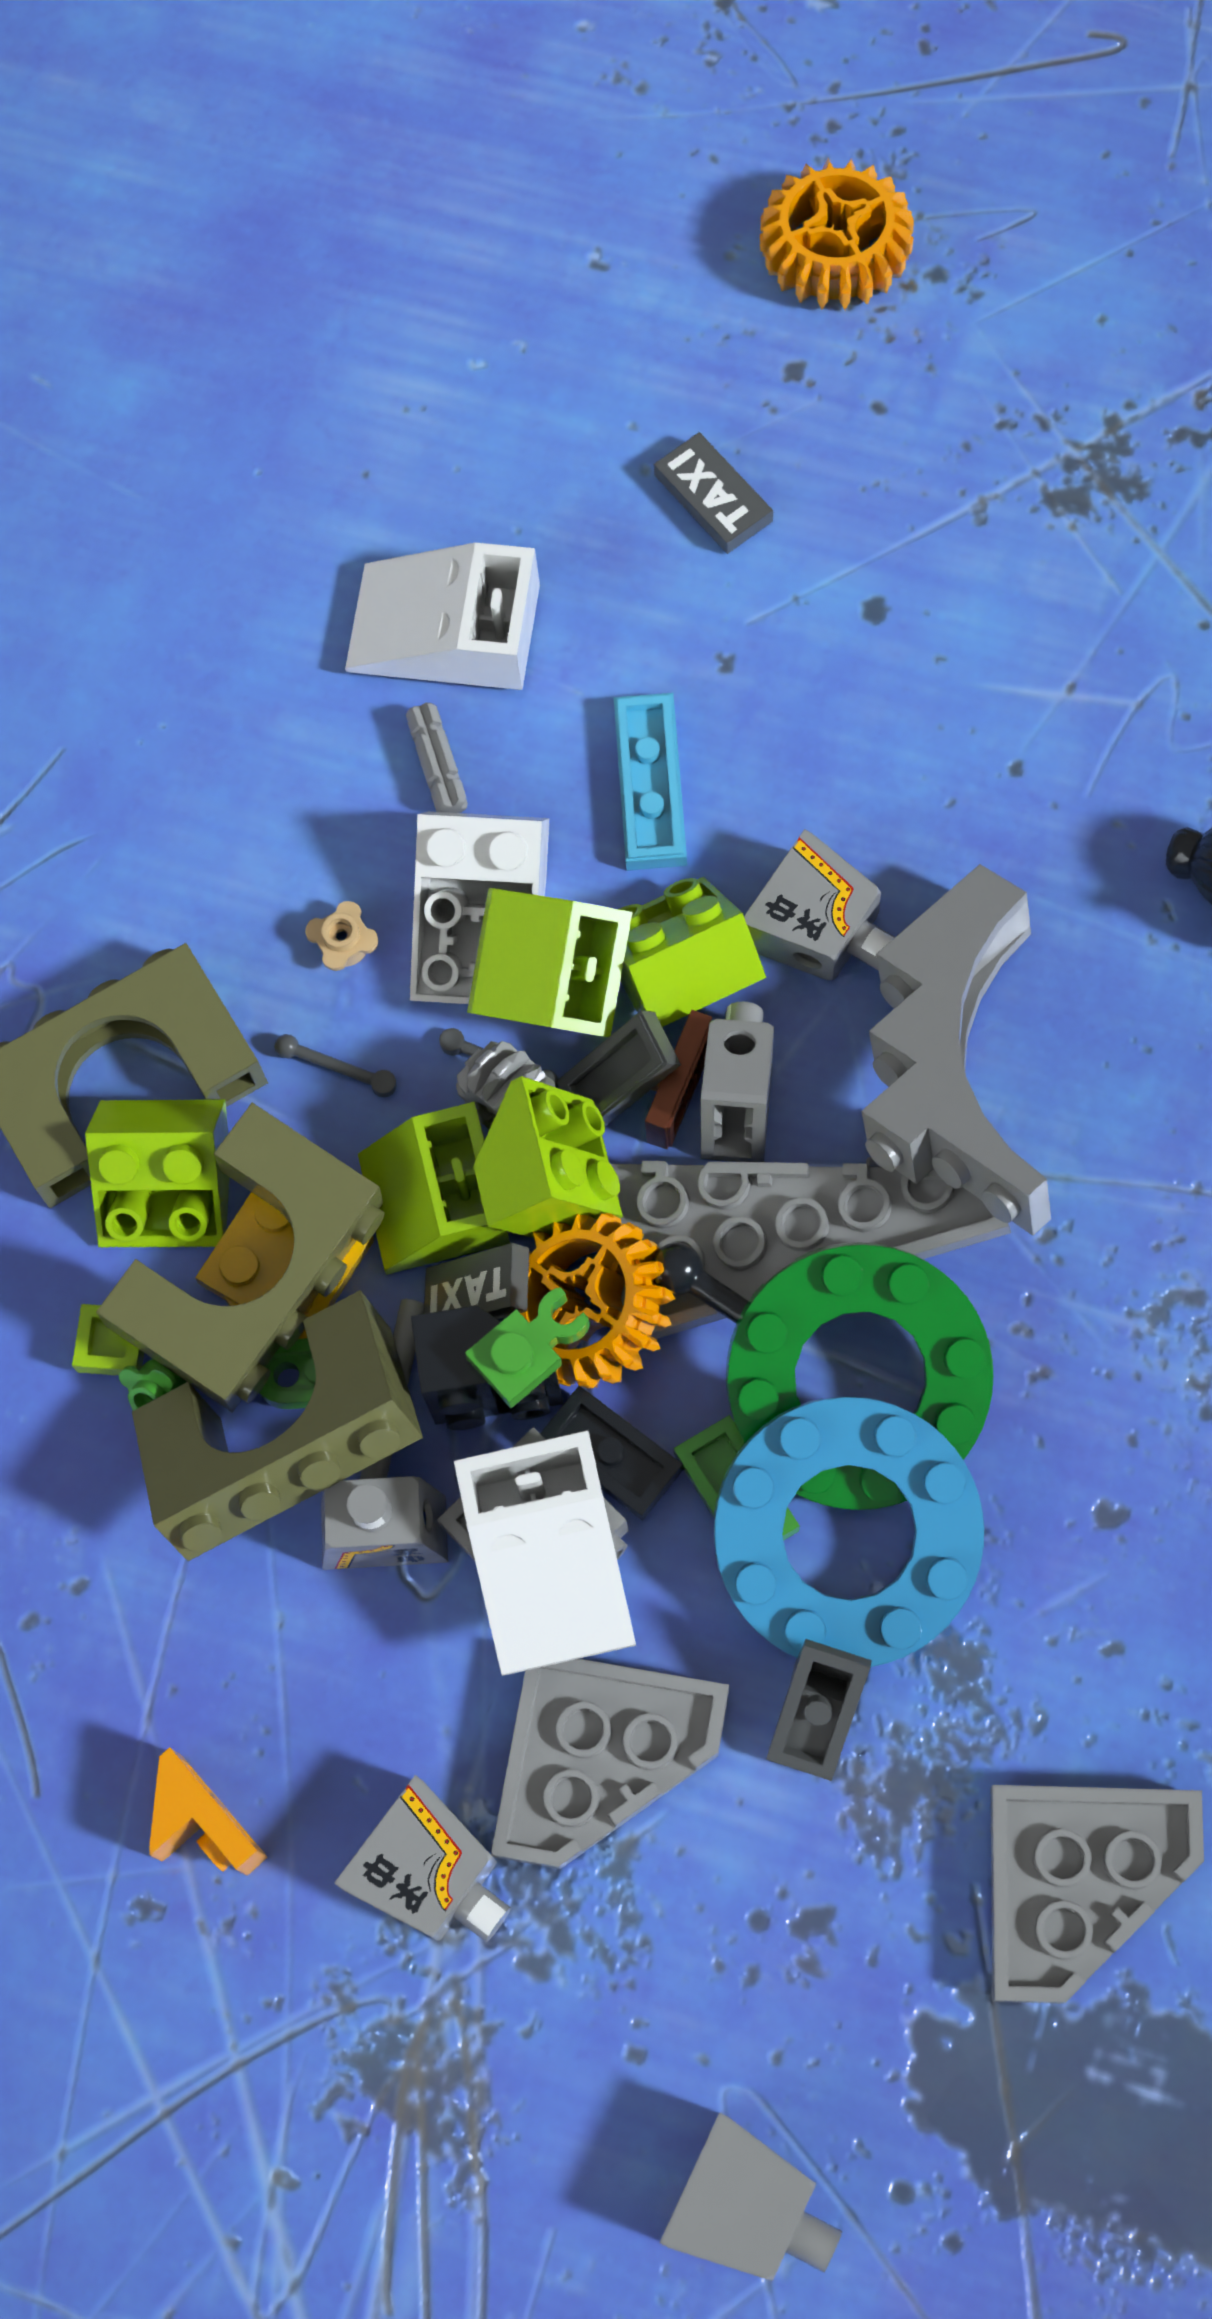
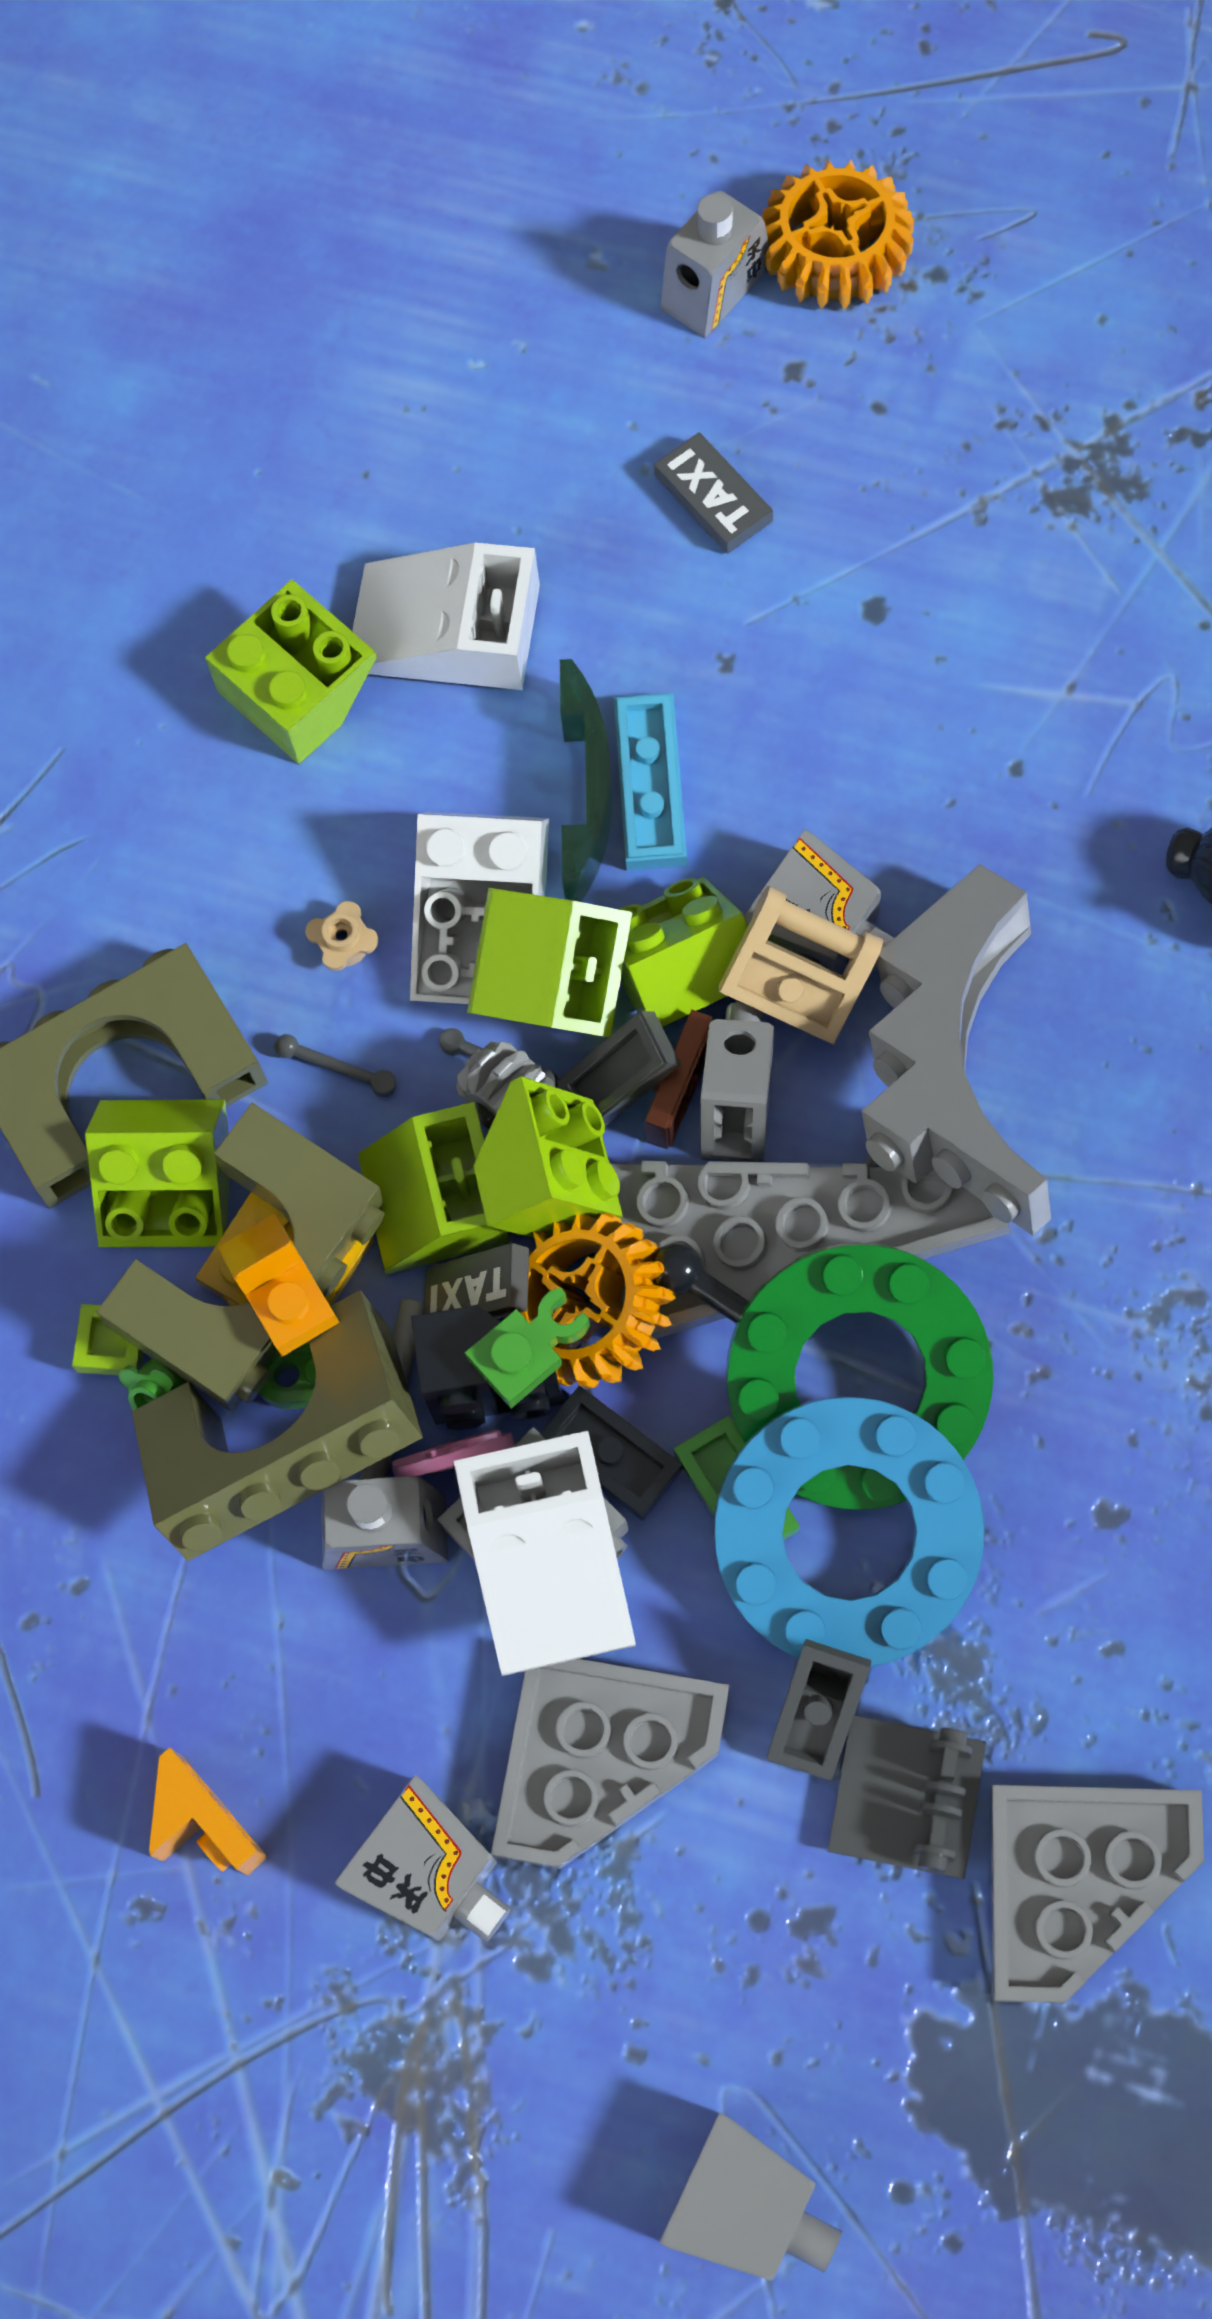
light grey axle [406,703,468,813] -> none
none -> lime slope [205,579,377,765]
none -> light orange slope [218,1213,340,1357]
none -> bright pink wheel [391,1429,515,1477]
none -> clear green slope [560,659,613,902]
none -> light grey torso [660,191,769,338]
none -> tan plate [718,886,883,1045]
none -> dark grey hinge [828,1716,986,1879]

